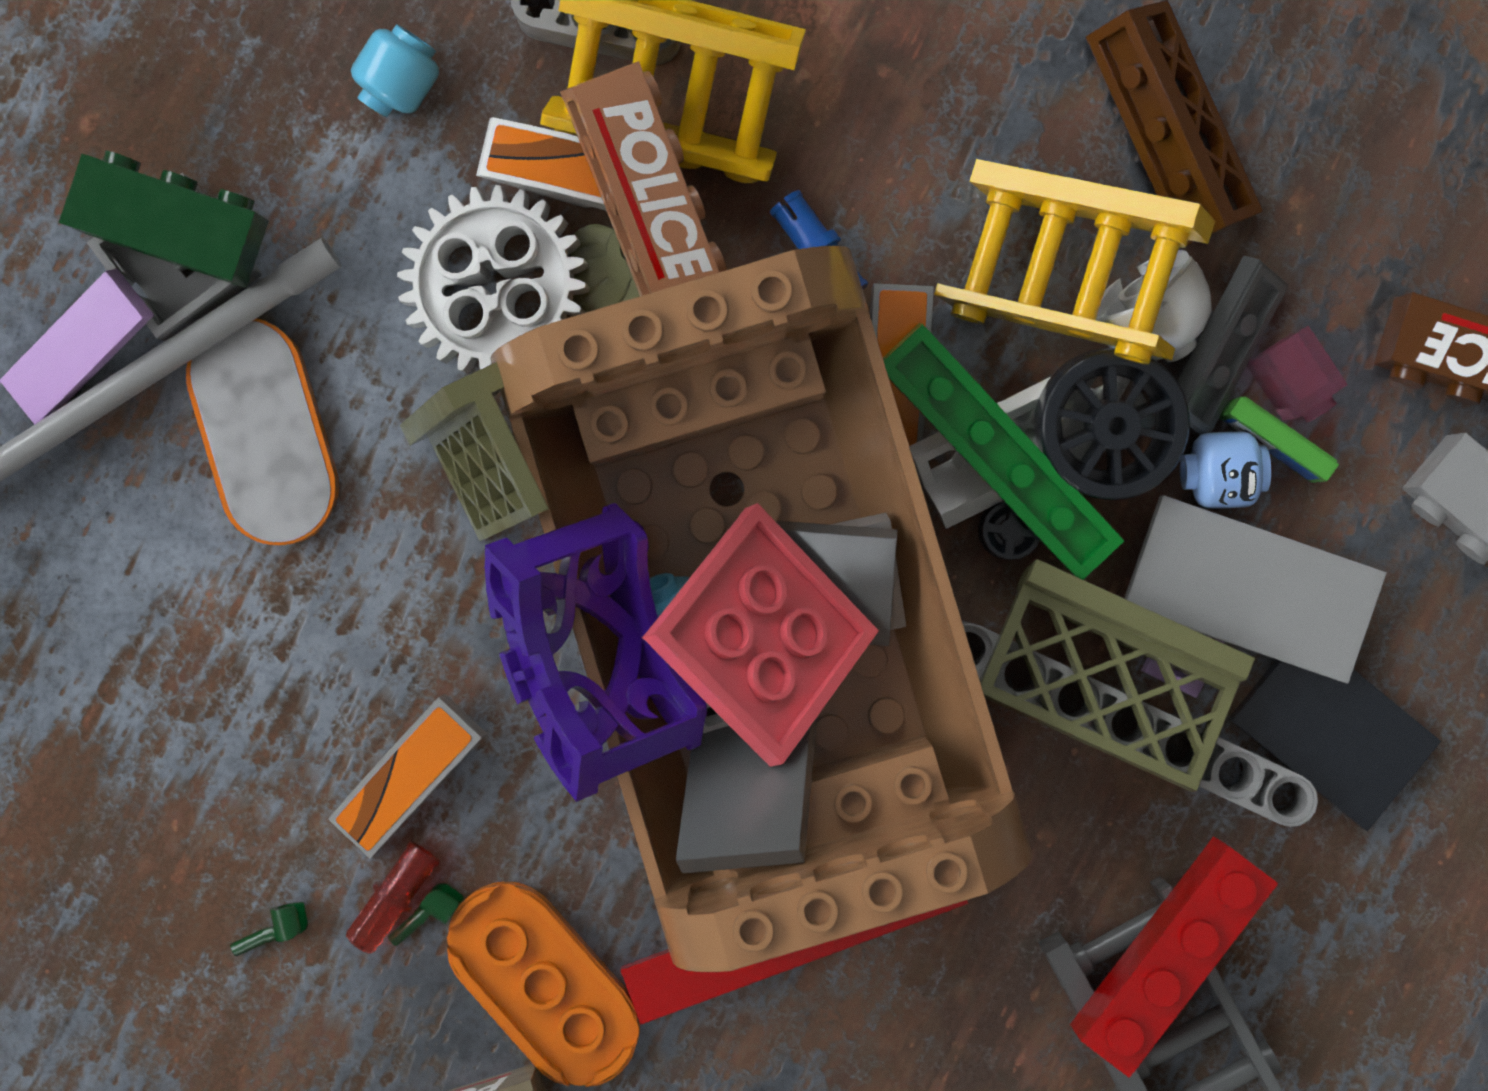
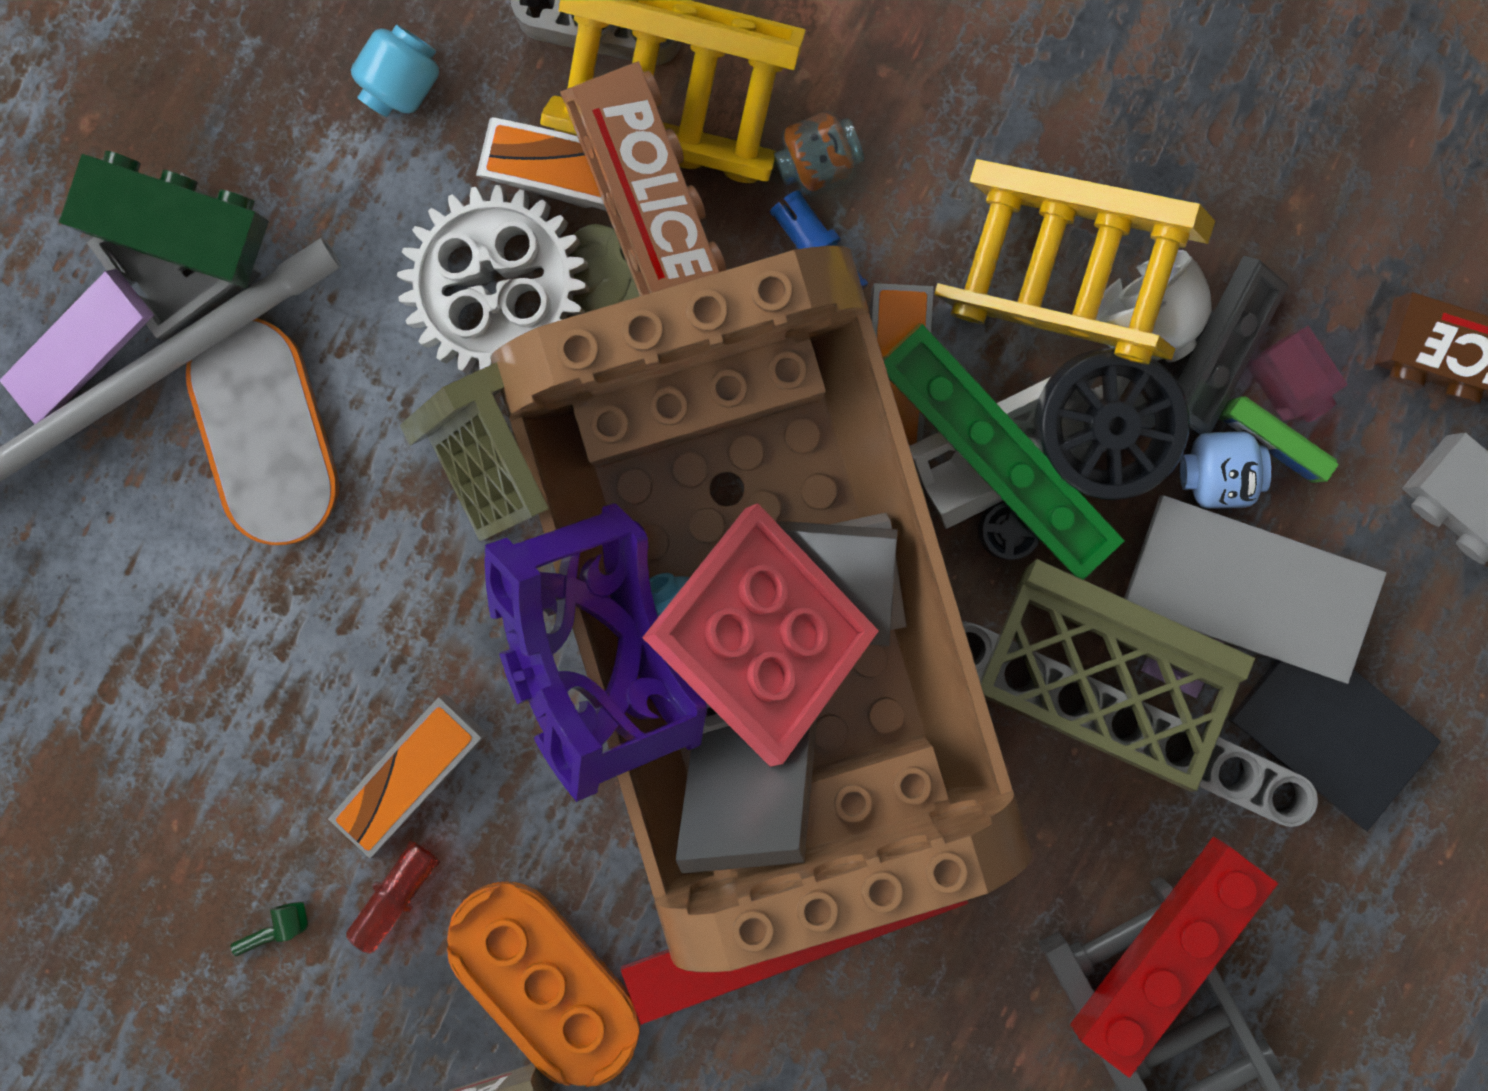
dark green hand [387,883,464,946] -> none
reddish brown fence [1085,0,1263,246] -> none
none -> clear light blue head [773,111,864,197]

